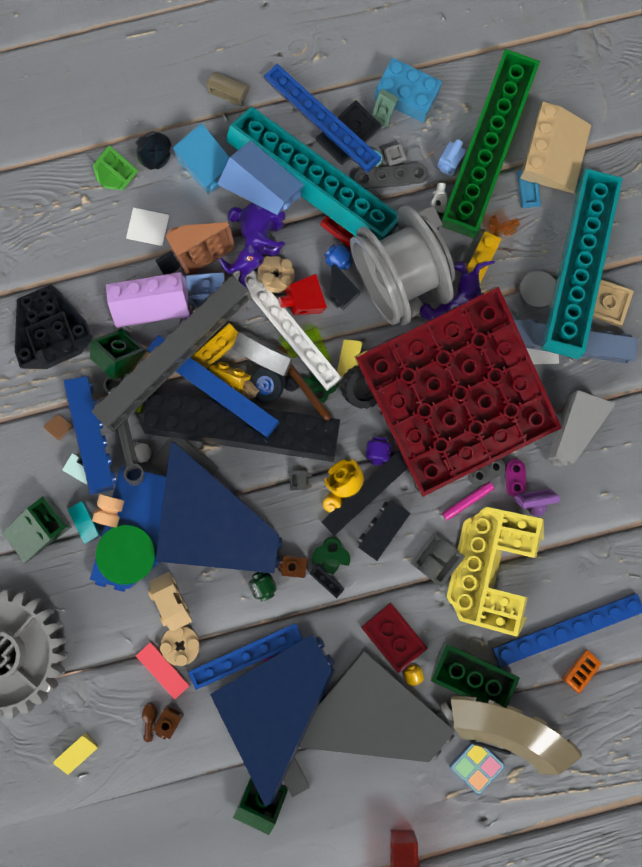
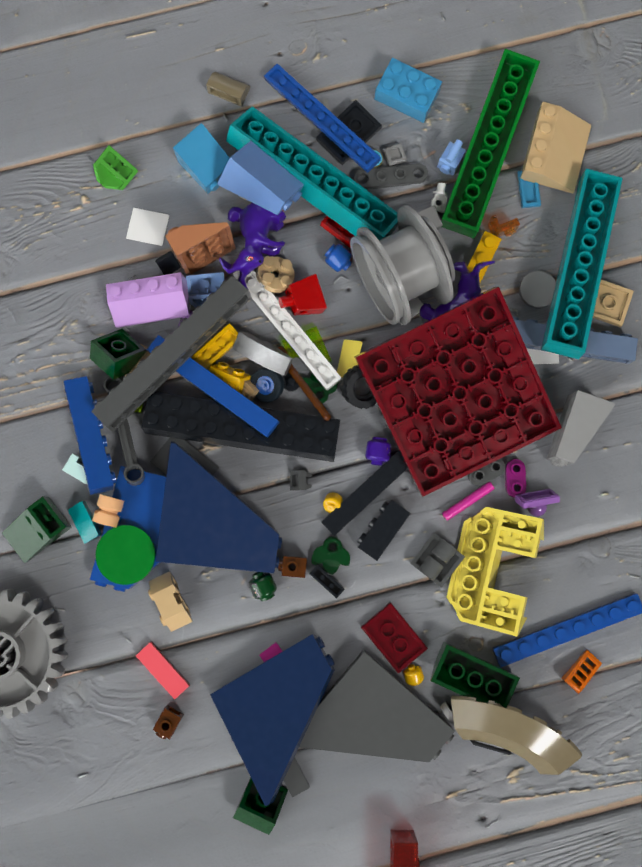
black wedge [14,284,92,369] -> none
medium nougat slope [43,414,73,441] -> none
light yellow slope [53,733,98,775] -> none
light grey tile [134,443,153,463] -> none
black tile [135,131,171,170] -> none
reddish brown piece [142,702,157,743] -> none
tan plate [160,626,200,666] -> none
blue plate [188,623,303,690] -> none
yellow cylinder [324,459,364,498] -> none
black slope [330,264,360,310] -> none
sand green hinge [372,88,399,128] -> none
tile [449,741,506,796] -> none

